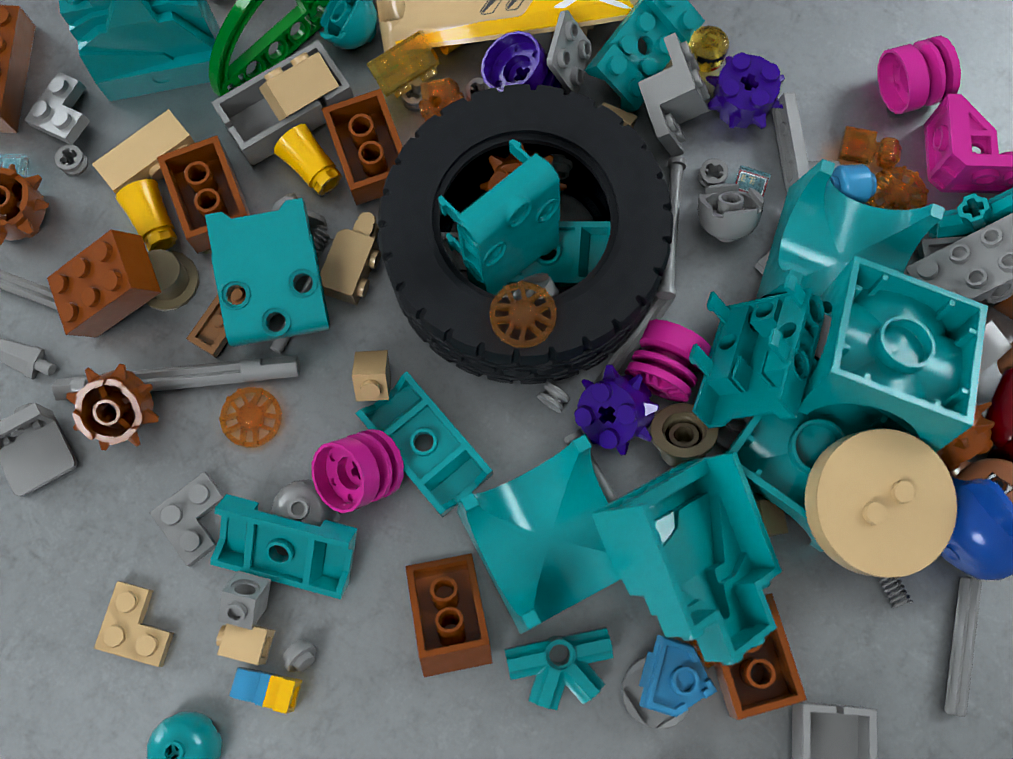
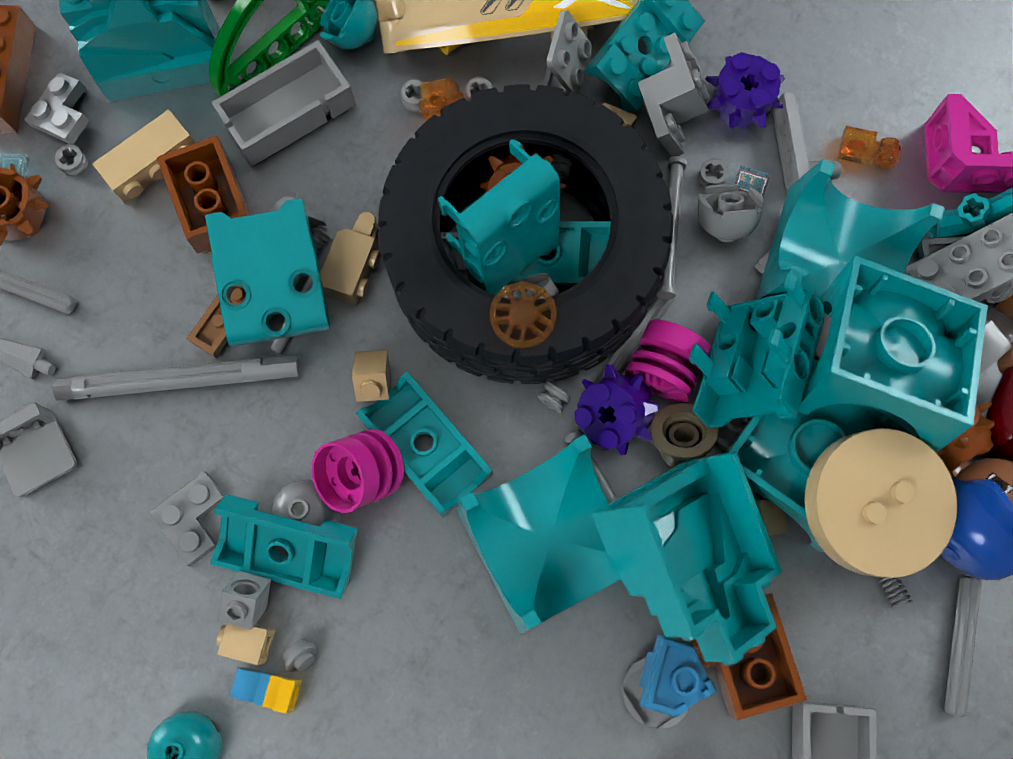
dark orange brick [47,229,161,337] -> none
dark orange brick [66,363,159,451] -> none
tan plate [94,581,174,667] -> none
yellow plant [115,179,178,251] -> none
dark tan piece [146,249,199,311] -> none
clear orange wheel [219,387,282,448] -> none
tan brick [259,52,339,122] -> none
yellow plant [274,124,342,195] -> none
dark orange brick [321,88,403,206] -> none
clear yellow brick [366,30,441,99] -> none
dark orange slope [405,553,493,677] -> none
dark purple wheel [481,31,561,92] -> none
teal piece [505,627,614,710] -> none
clear yellow head [689,25,729,73] -> none
dark azure head [830,164,877,204] -> none
clear orange wheel [868,166,929,210] -> none
dark pink wheel [877,35,961,114] -> none

